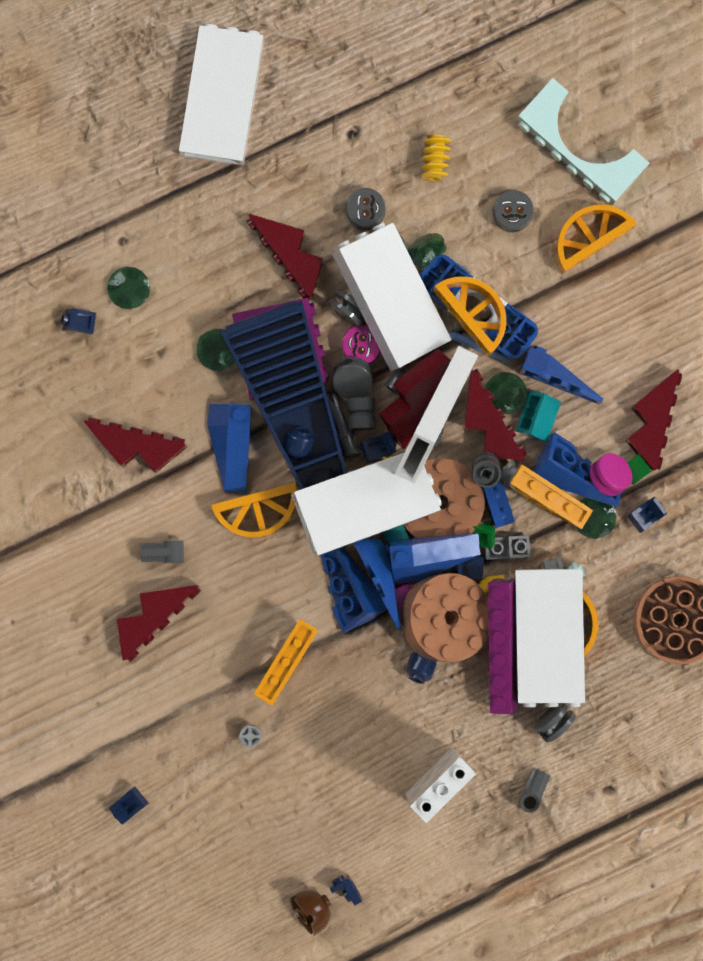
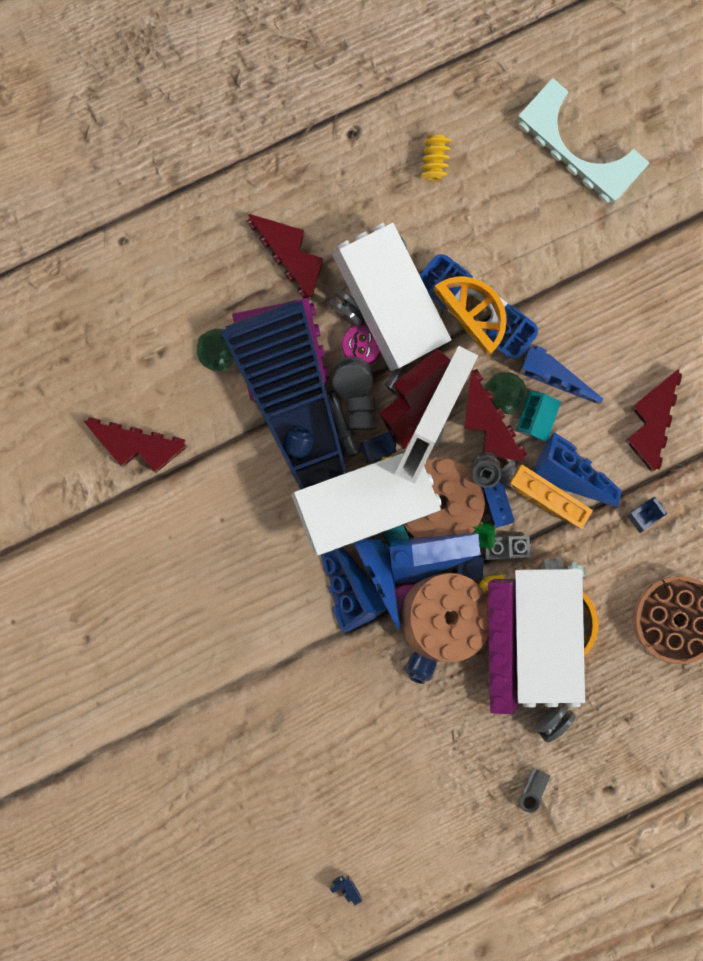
dark blue bracket [61,308,96,335] -> none
clear green dish [107,267,150,309] -> none
dark blue bracket [109,786,148,825] -> none
dark red slope [117,585,201,662] -> none
dark grey piece [140,541,184,563] -> none
white brick [179,24,264,166] -> none
blue wedge [208,404,252,493] -> none
light orange window [211,483,297,538] -> none
light grey wheel [239,725,262,748] -> none
light orange window [253,619,318,706] -> none
reddish brown cylinder [290,890,331,936] -> none
dark grey head [346,188,386,230] -> none
white brick [406,747,476,823] -> none
clear green dish [407,233,447,269] -> none
medium blue bar [450,330,510,364] -> none
dark grey head [493,190,534,233] -> none
light orange window [556,205,637,274] -> none
clear green dish [576,497,617,539] -> none
dark pink head [590,453,632,496] -> none
green slope [627,454,652,485] -> none

